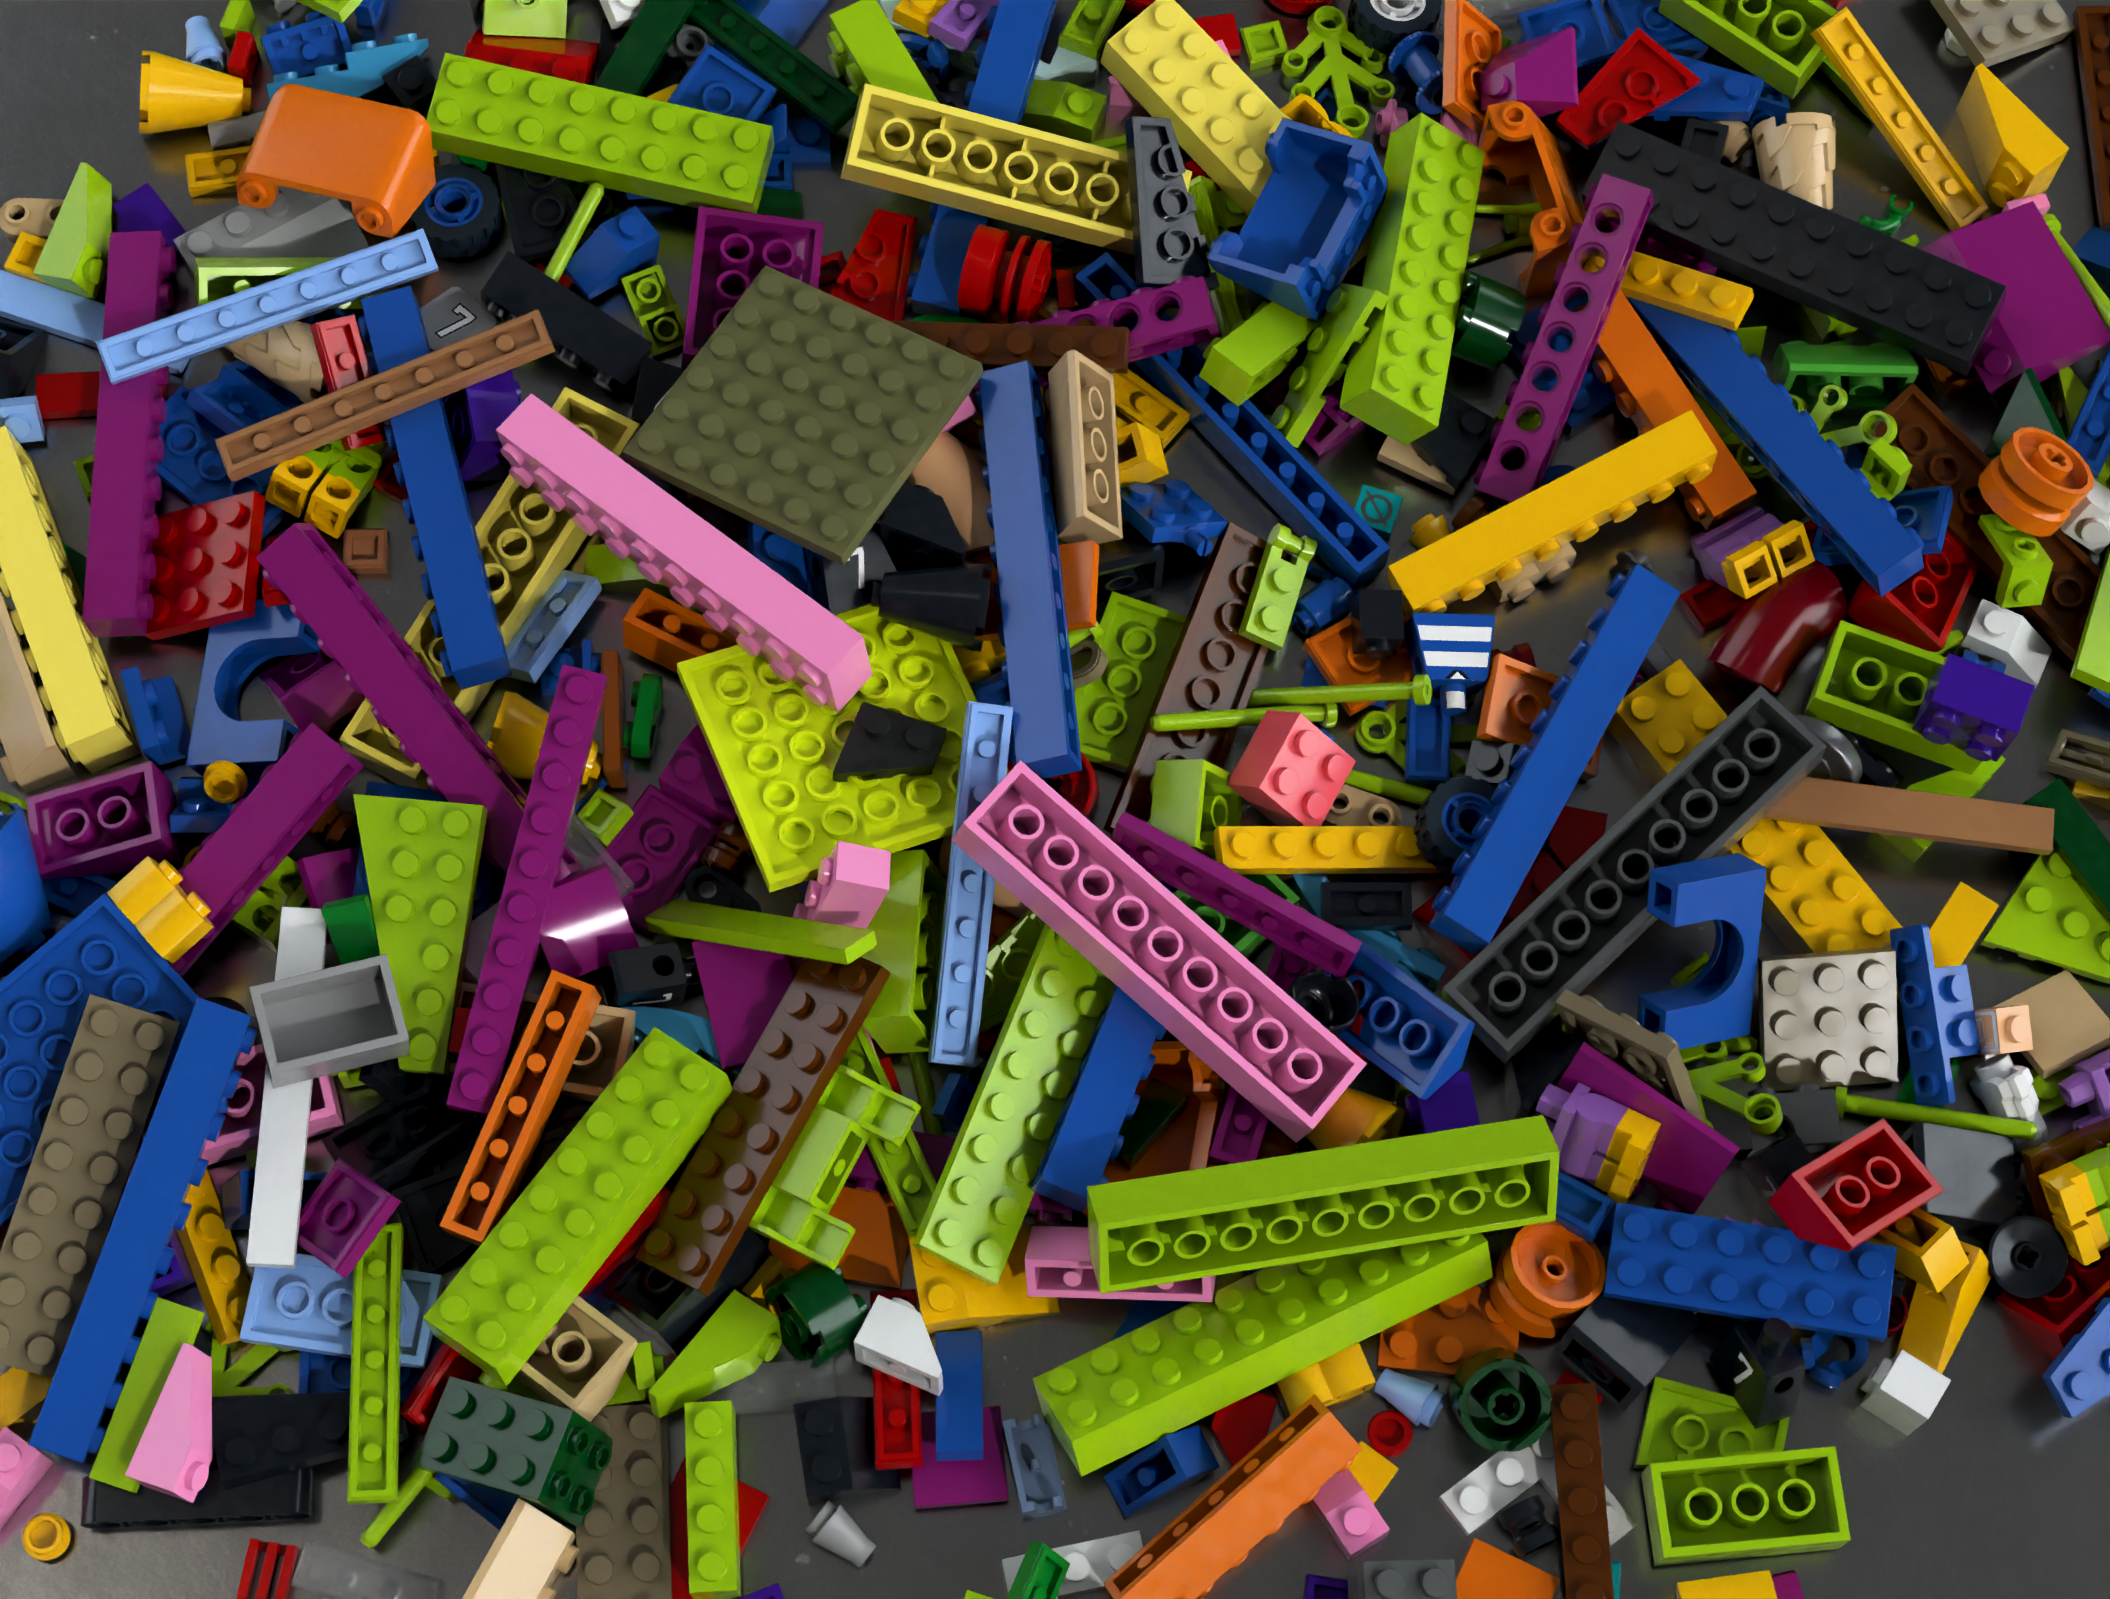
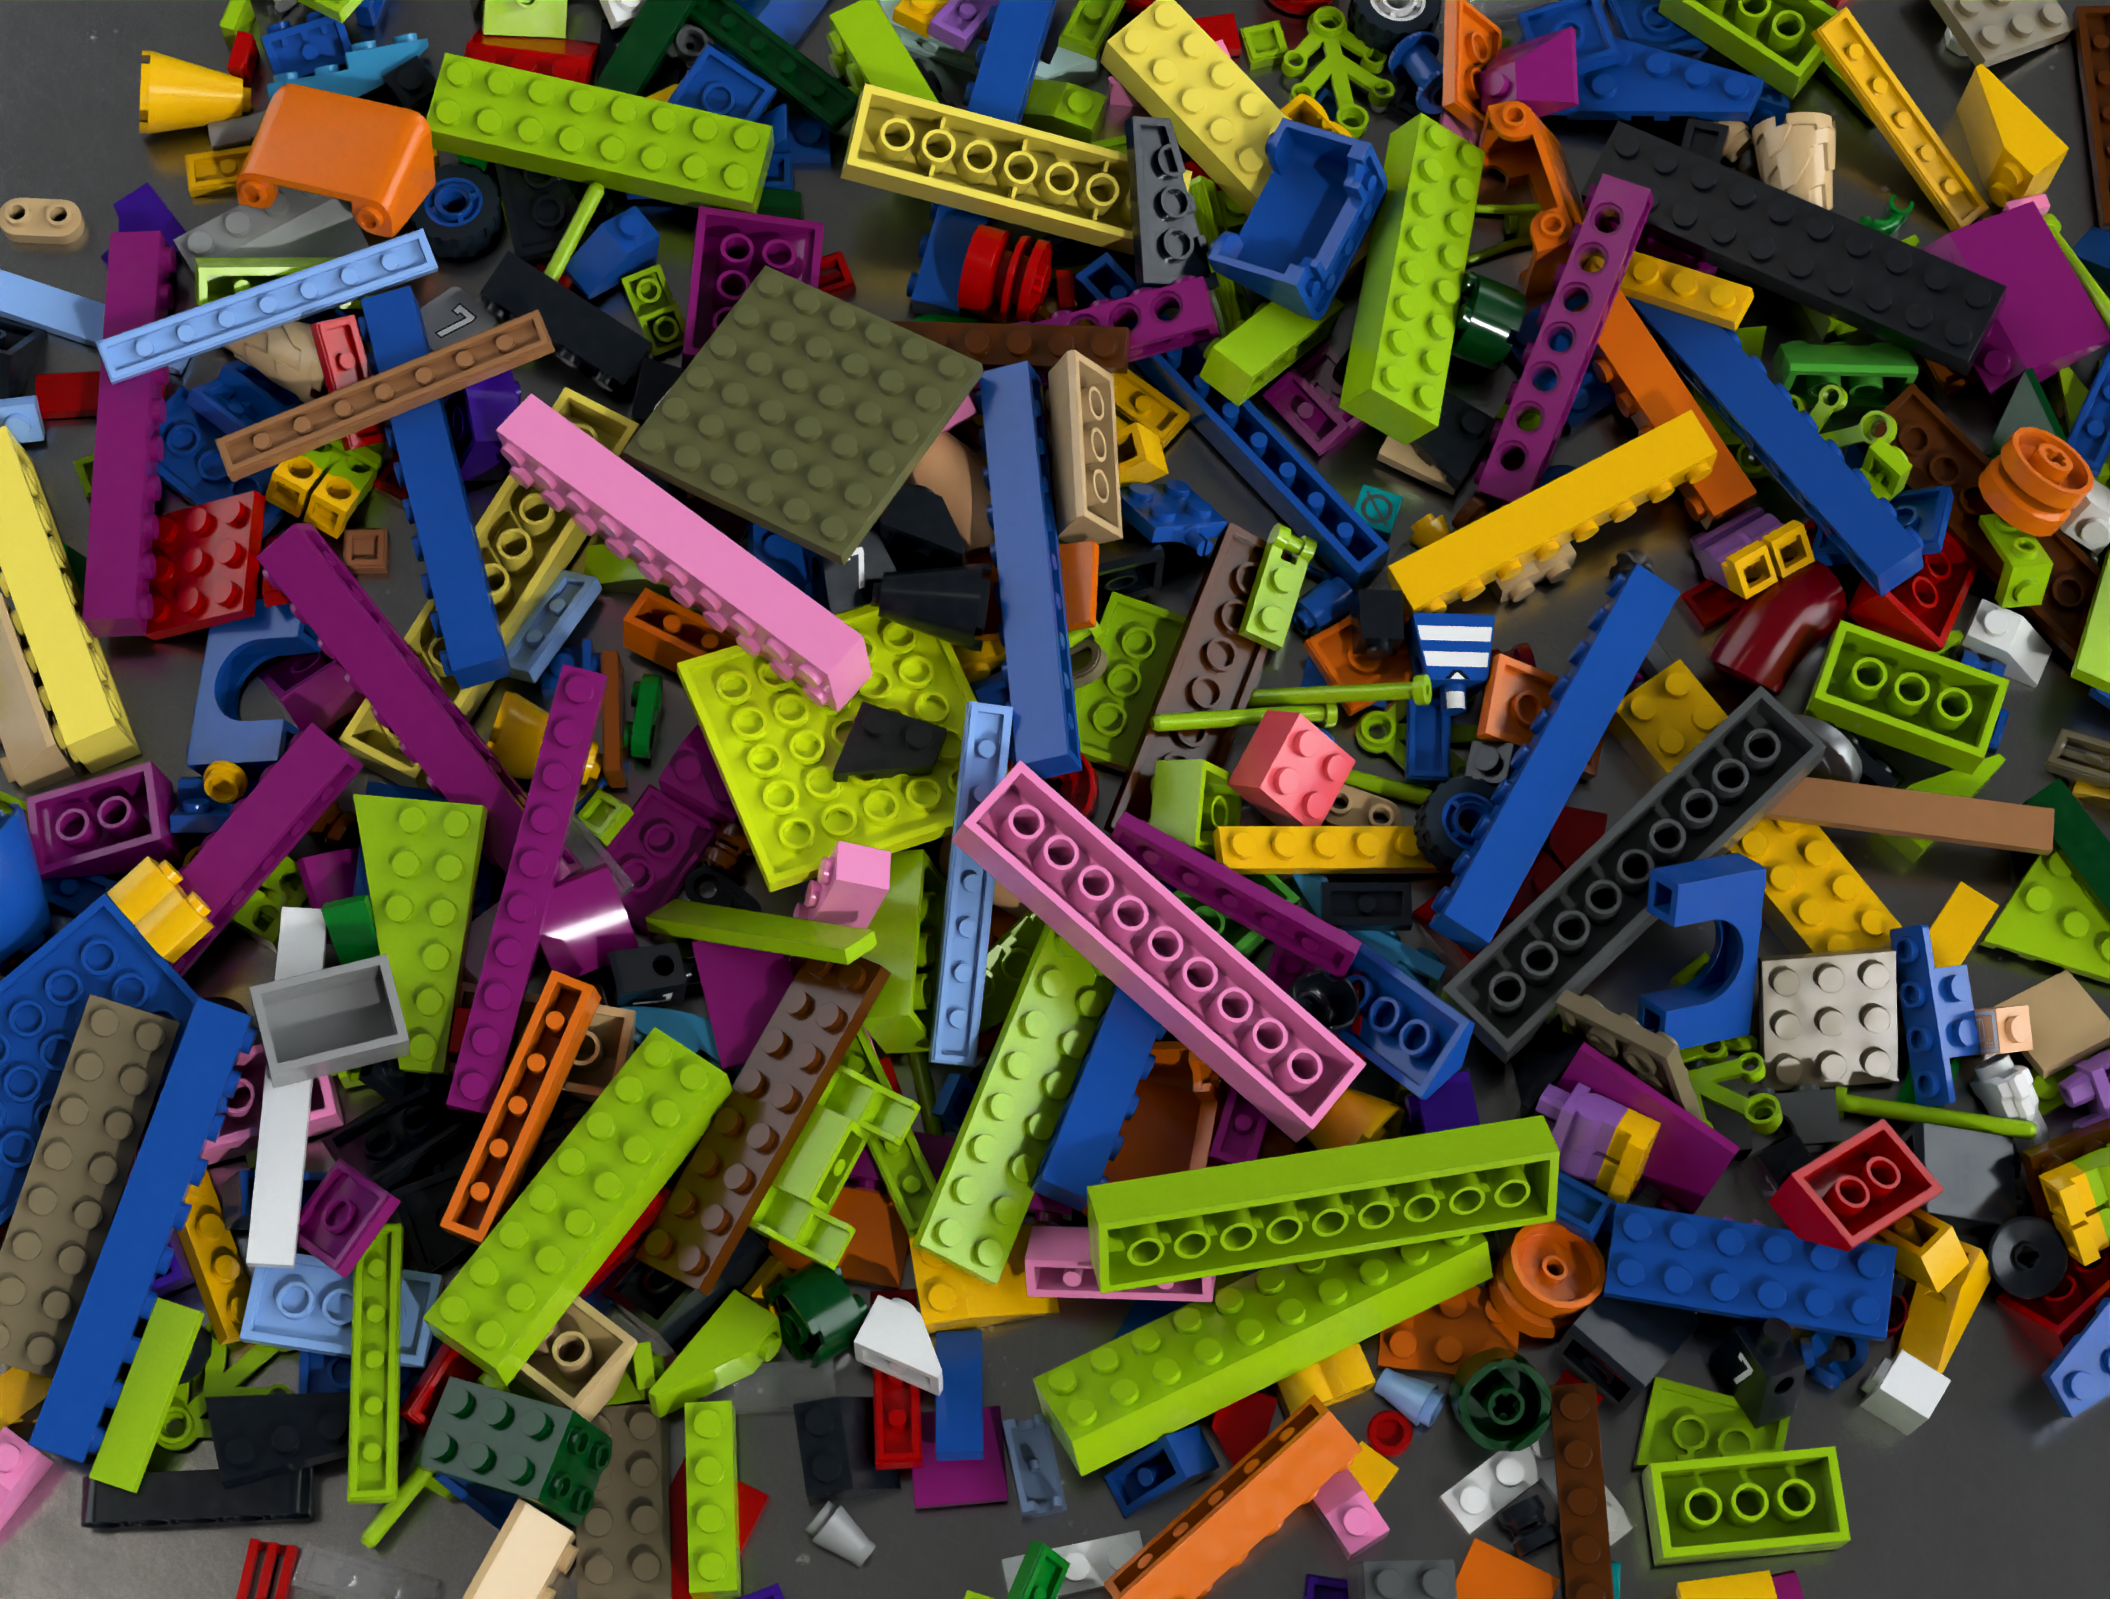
yellow plate [4,231,47,285] -> none
yellow plate [22,1513,71,1561] -> none
lime slope [33,162,112,299] -> none
blue bracket [120,666,190,767] -> none
bright pink slope [125,1342,212,1503] -> none
light blue cone [185,16,227,72] -> none
red wing [830,209,917,321] -> none
blue piece [897,33,951,82] -> none
dark green slope [1115,1078,1189,1171] -> none
lime wing [1270,283,1390,448] -> none
bright pink plate [1374,98,1408,148] -> none
red wing [1555,27,1701,150] -> none
dark purple brick [1912,653,2035,762] -> none

